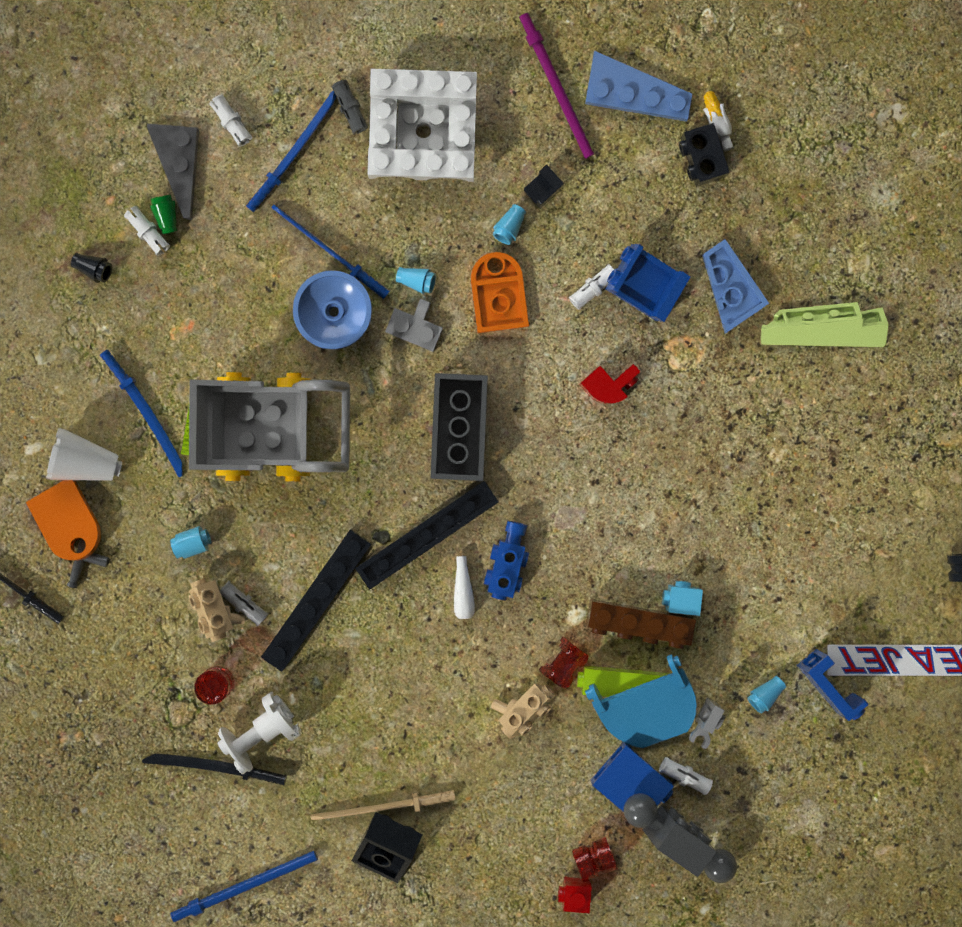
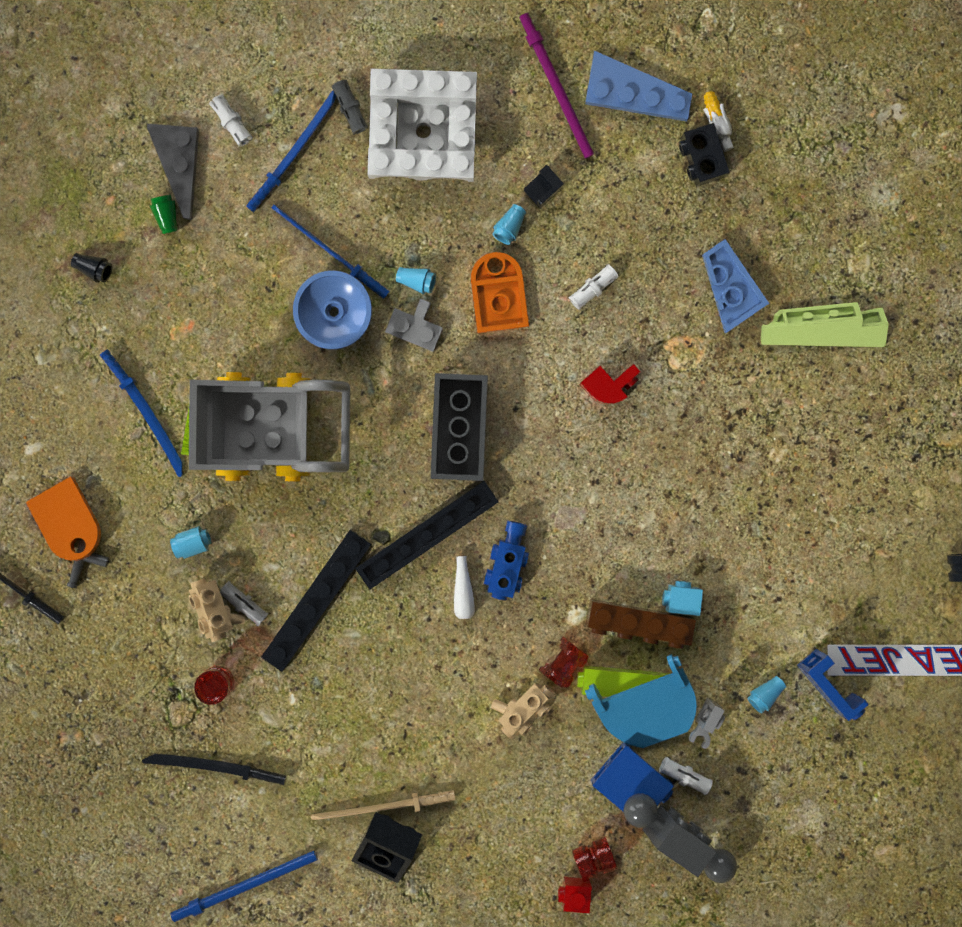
white cone [46,428,122,481] -> none
white pin [124,206,170,256] -> none
white piece [218,692,302,774] -> none
blue panel [606,244,690,322] -> none

